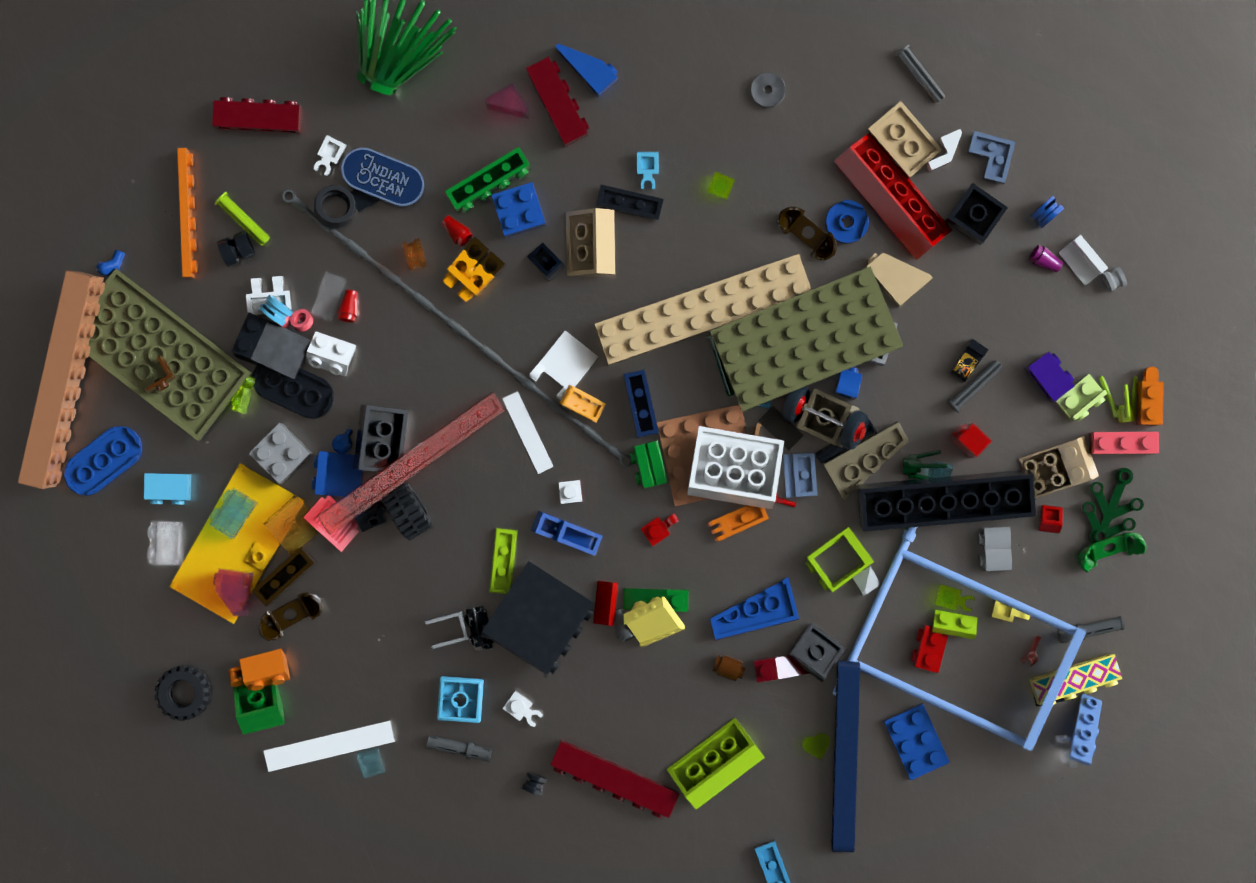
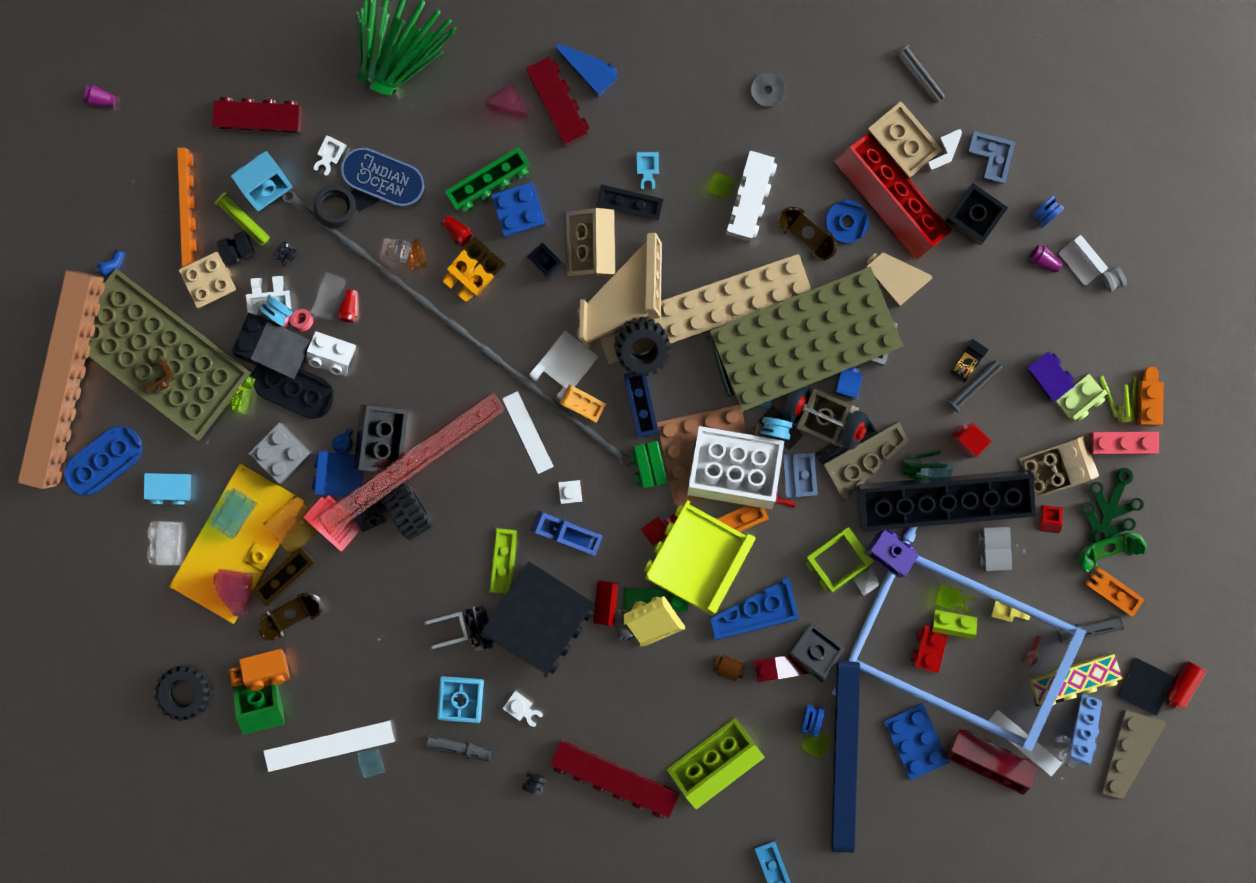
none -> magenta cone [83,85,116,108]
none -> tan bracket [179,252,236,308]
none -> medium azure brick [231,151,293,212]
none -> black wheel [272,241,299,268]
none -> clear slope [379,238,412,264]
none -> tan piece [577,233,662,348]
none -> black tyre [614,317,671,377]
none -> neon yellow panel [644,500,756,616]
none -> white wedge [726,151,777,242]
none -> medium azure wheel [760,417,793,440]
none -> blue wheel [800,704,824,737]
none -> dark purple brick [864,530,919,578]
none -> dark red brick [945,729,1038,795]
none -> white sticker [989,710,1062,776]
none -> orange hinge [1084,566,1145,617]
none -> dark tan wing [1101,710,1167,799]
none -> black tile [1117,658,1176,716]
none -> red brick [1166,661,1207,710]

